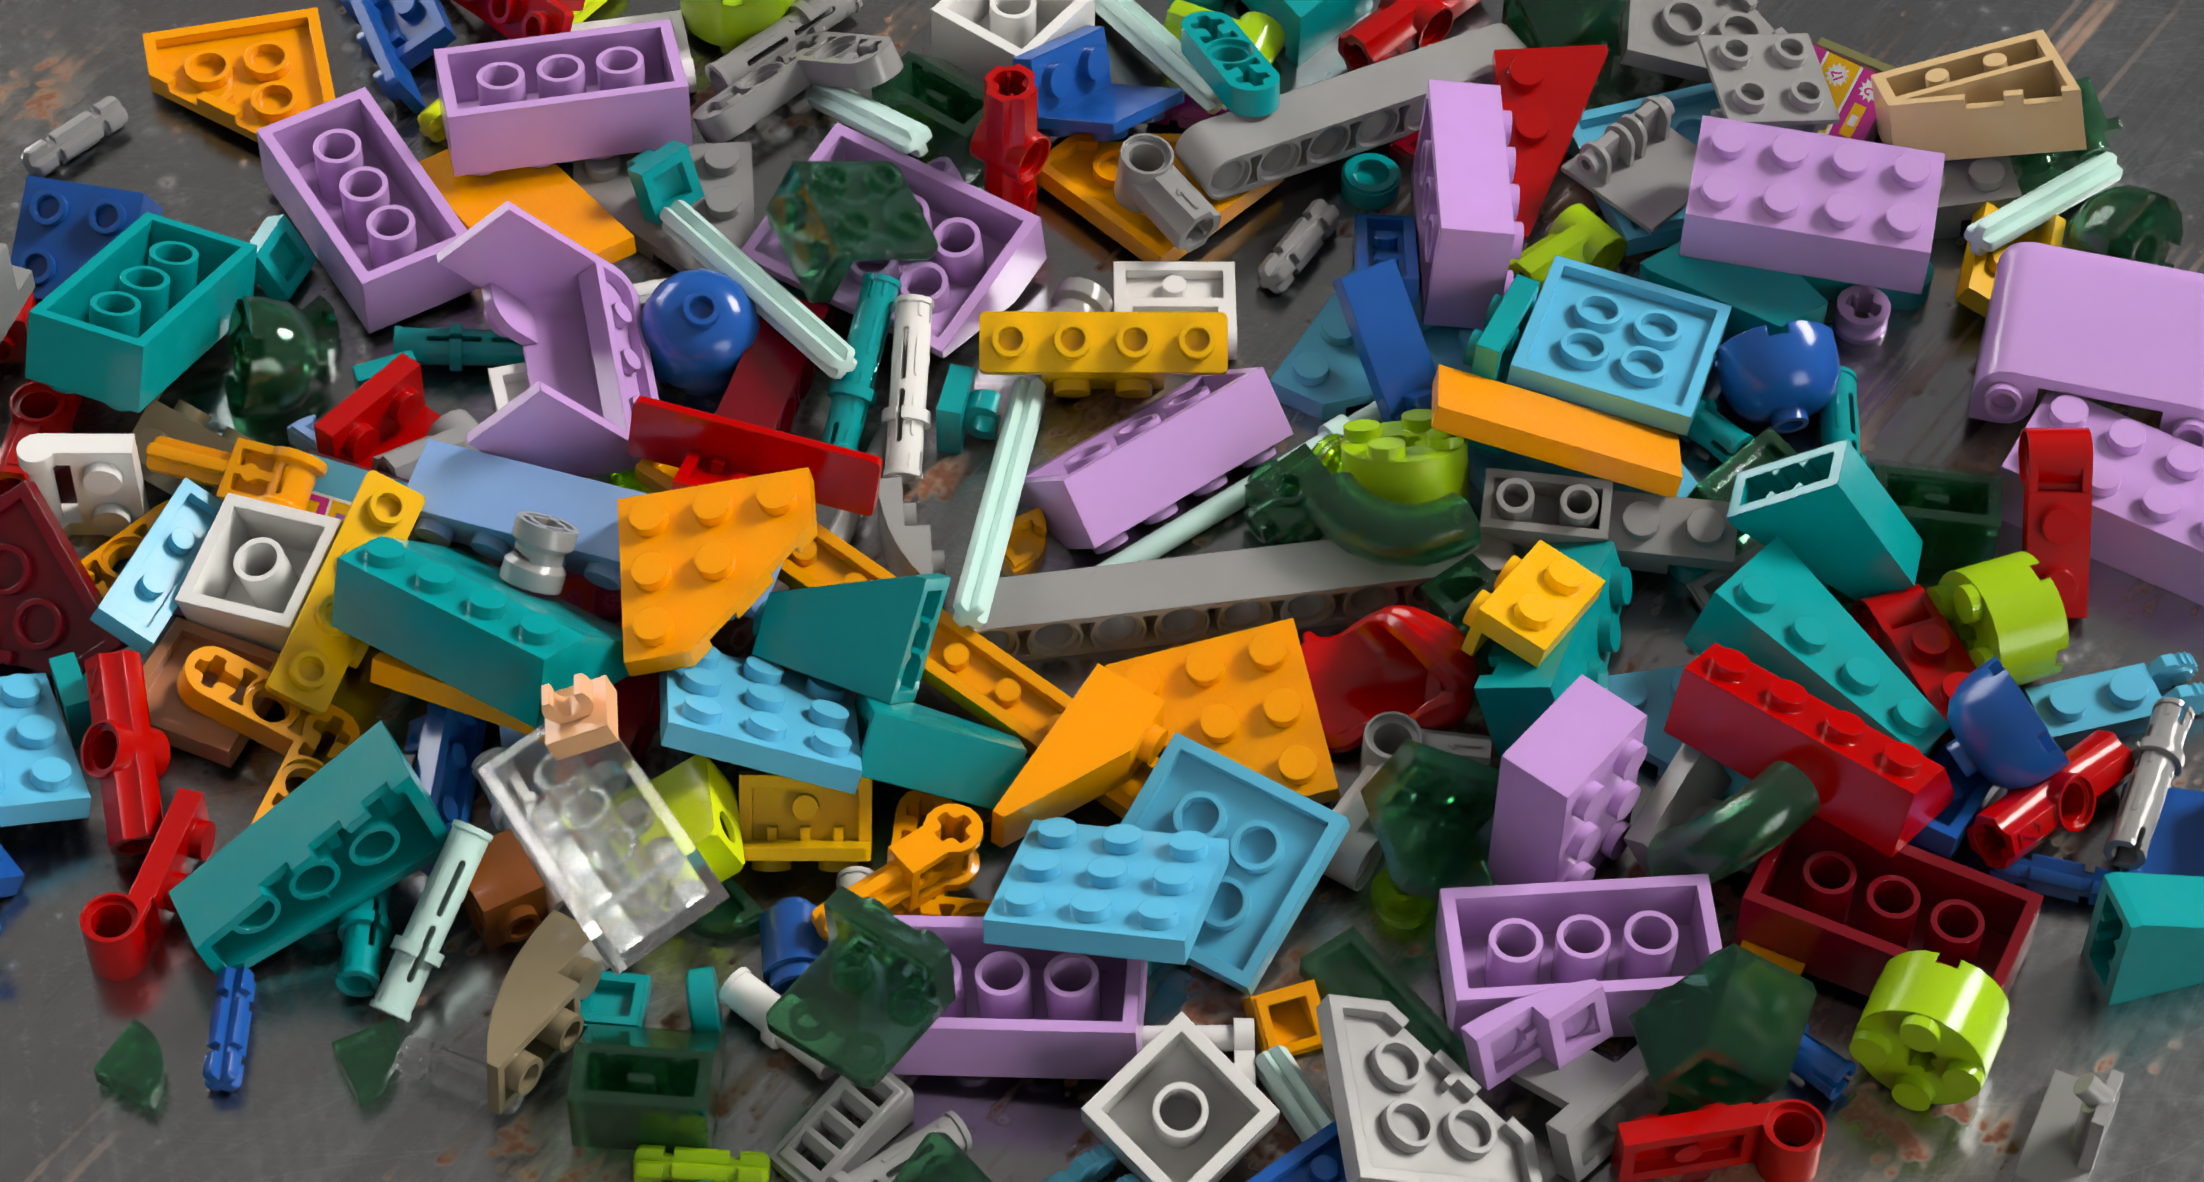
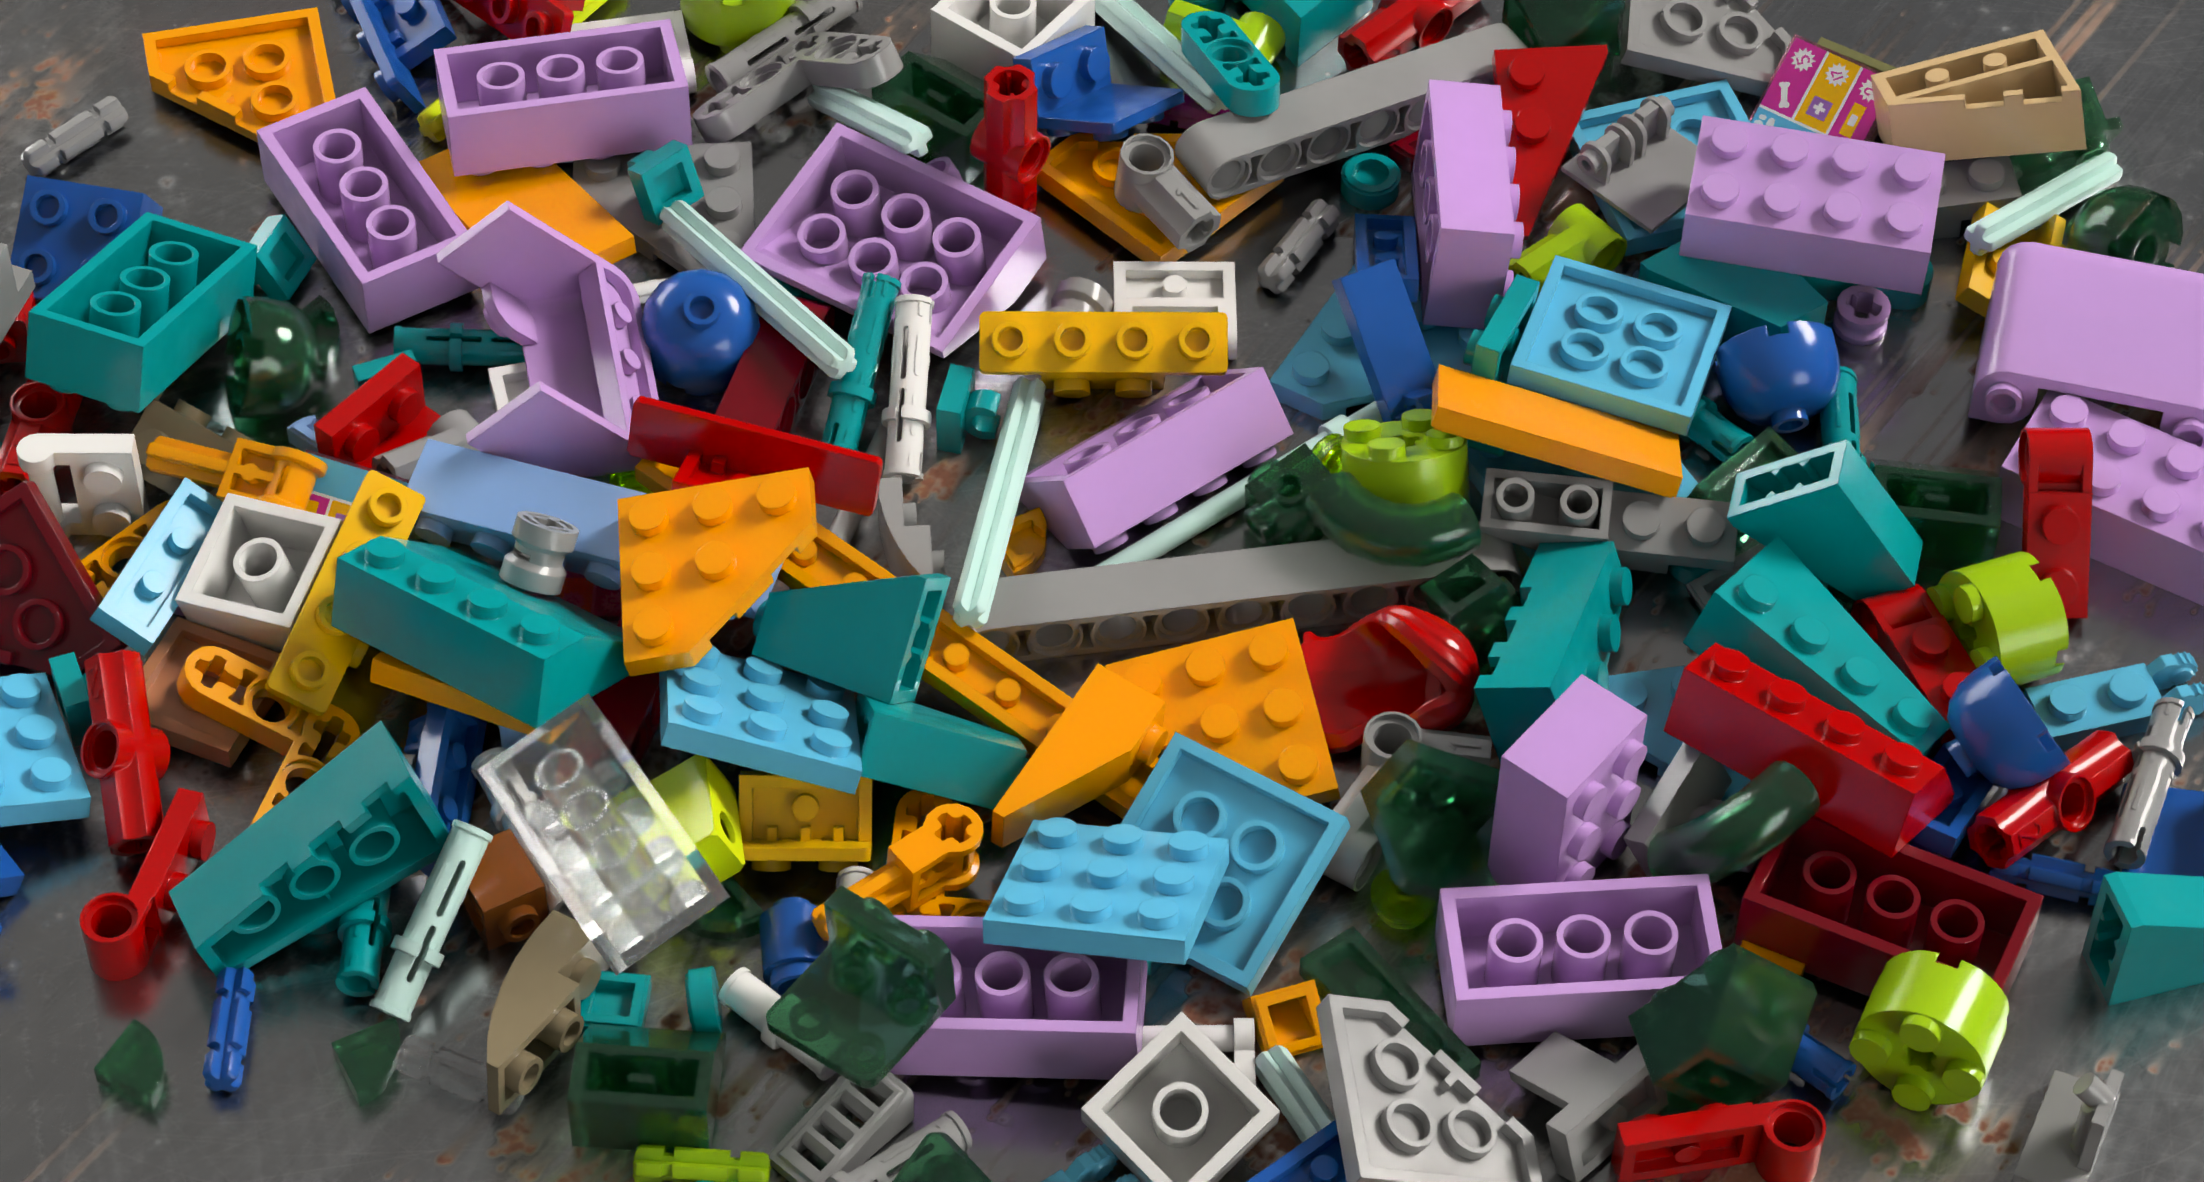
light nougat tile [541,673,619,761] -> none
clear green bracket [765,161,938,302] -> none
yellow bracket [1461,540,1606,668] -> none
lavender slope [1461,979,1613,1090] -> none
light grey hinge [1697,33,1841,133] -> none

